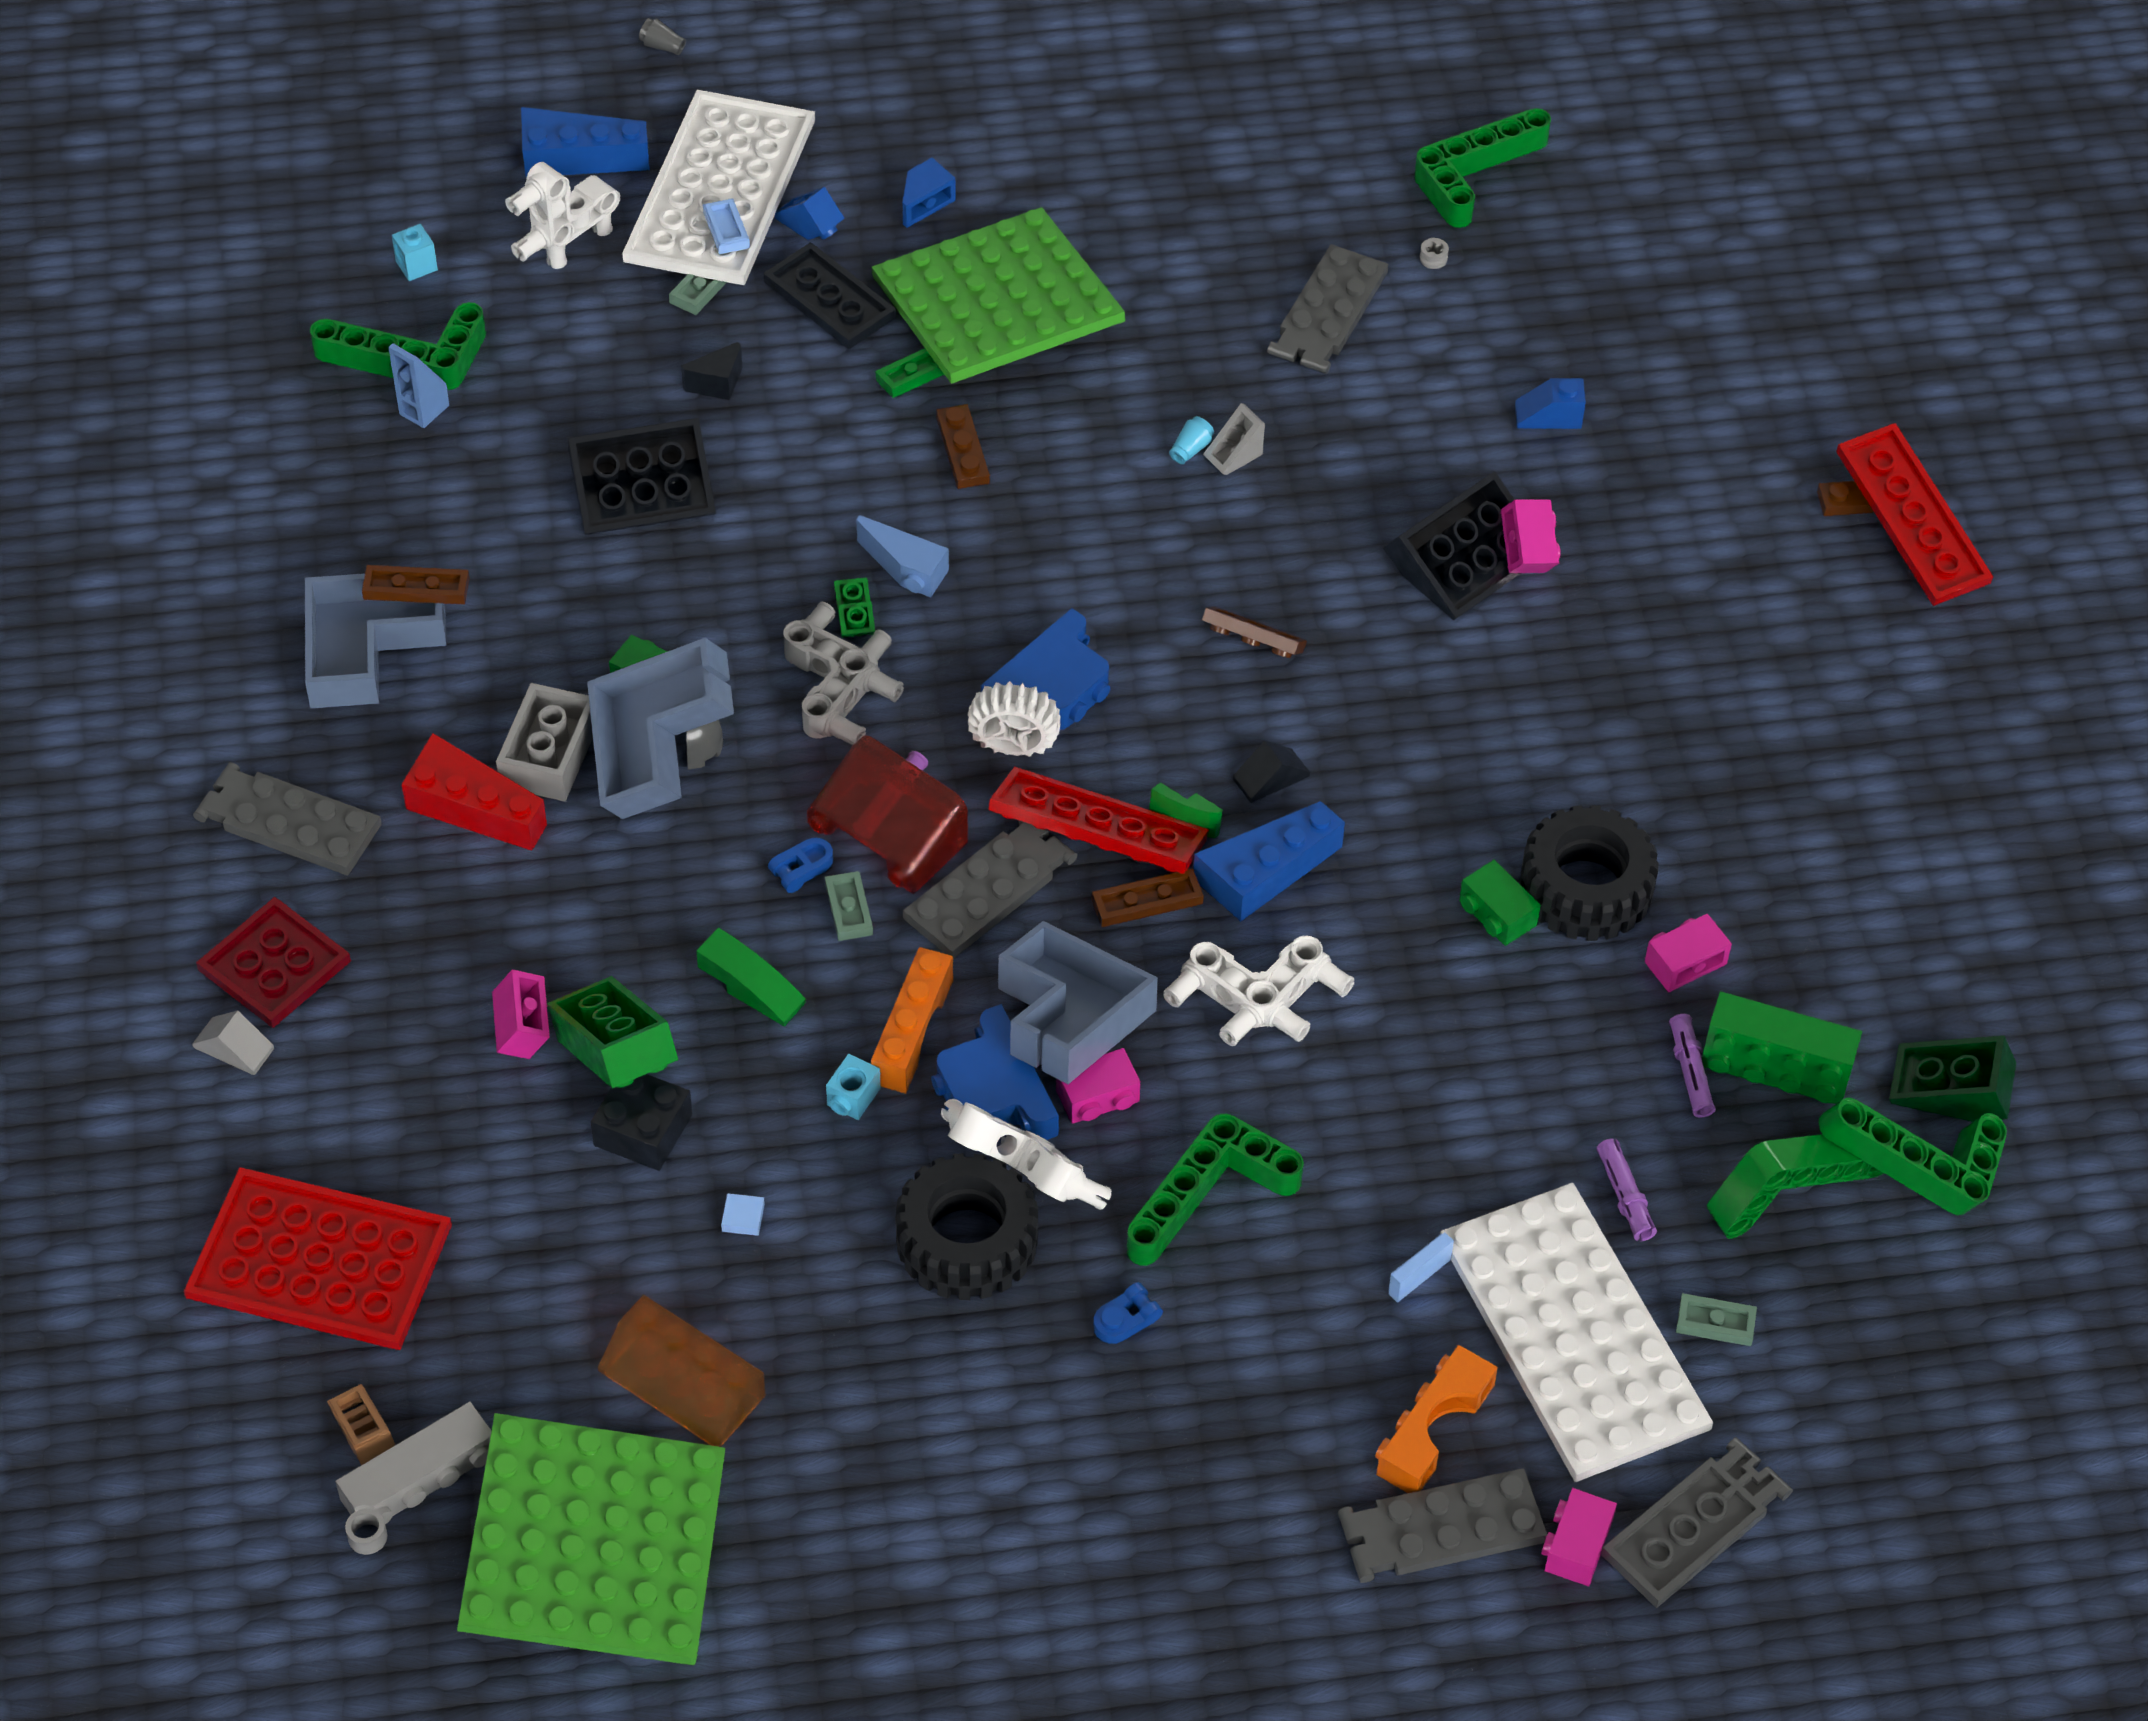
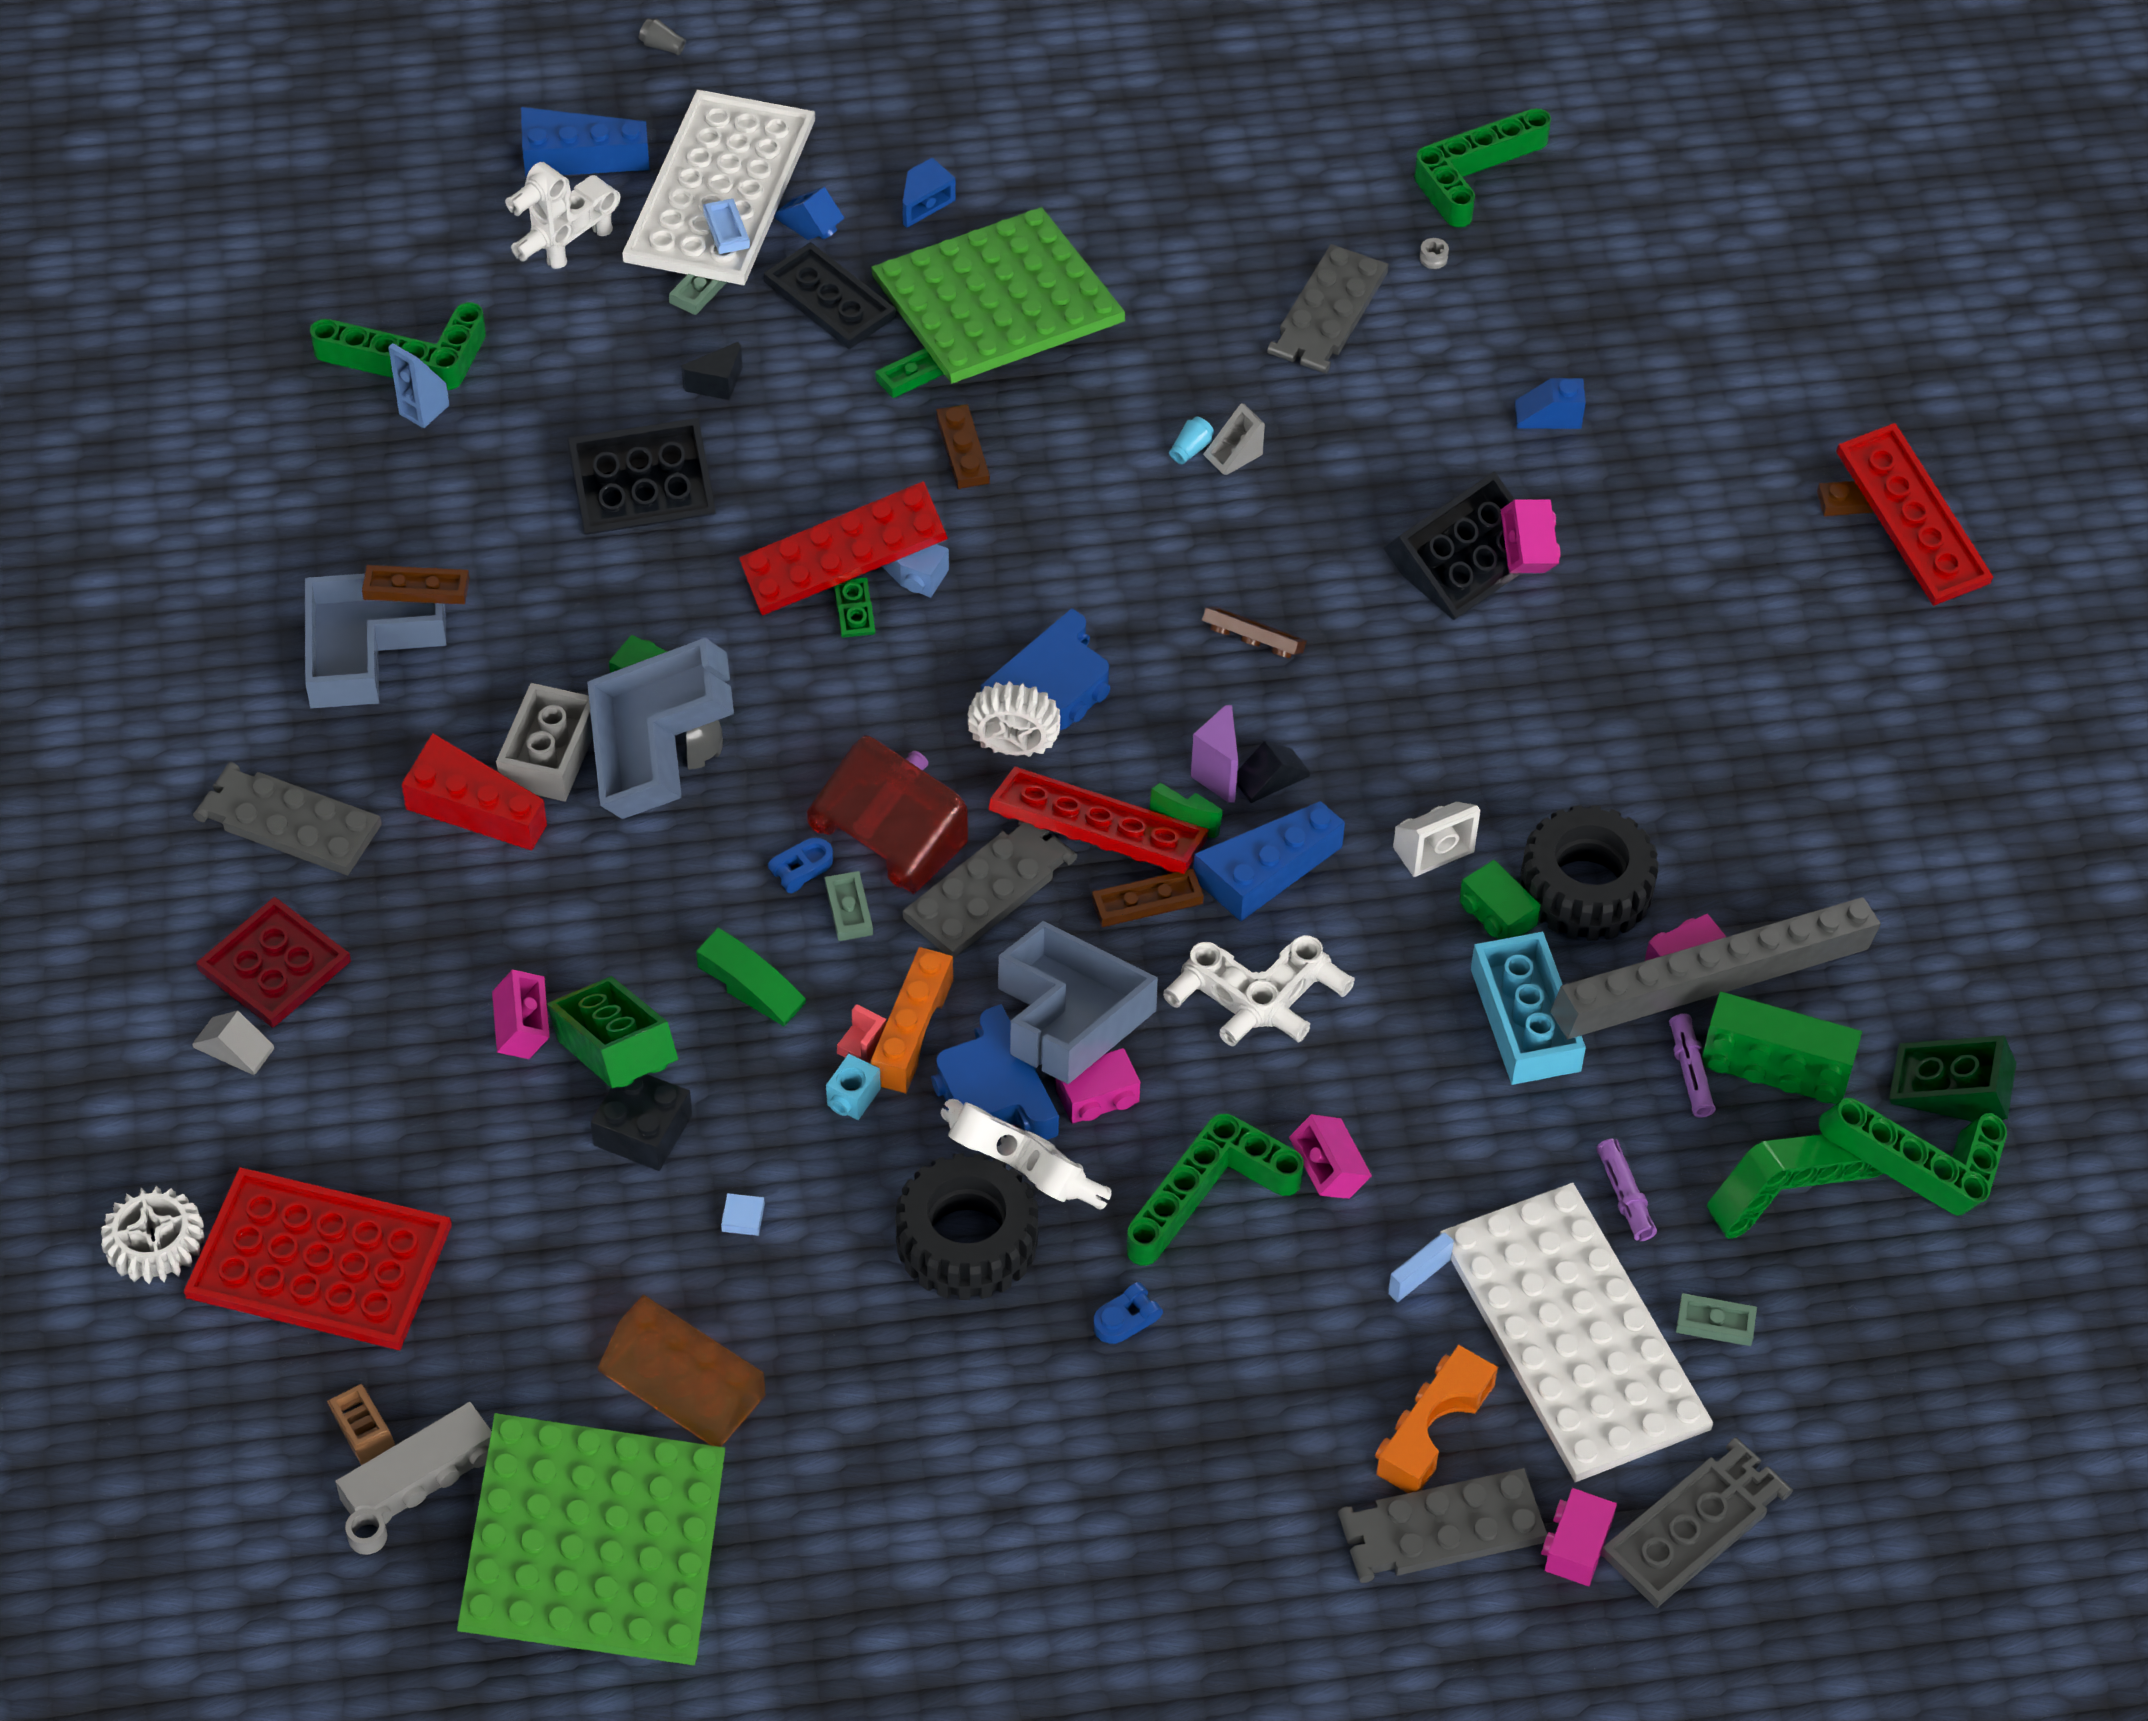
medium azure brick [392,224,438,281] -> none
light grey pin [783,602,904,748] -> none
none -> white gear [101,1186,205,1284]
none -> red plate [739,481,948,616]
none -> coral panel [837,1004,886,1064]
none -> medium lavender slope [1191,705,1238,803]
none -> dark pink brick [1289,1114,1372,1199]
none -> white slope [1393,802,1480,877]
none -> medium azure brick [1471,932,1586,1085]
none -> dark grey brick [1550,897,1881,1040]

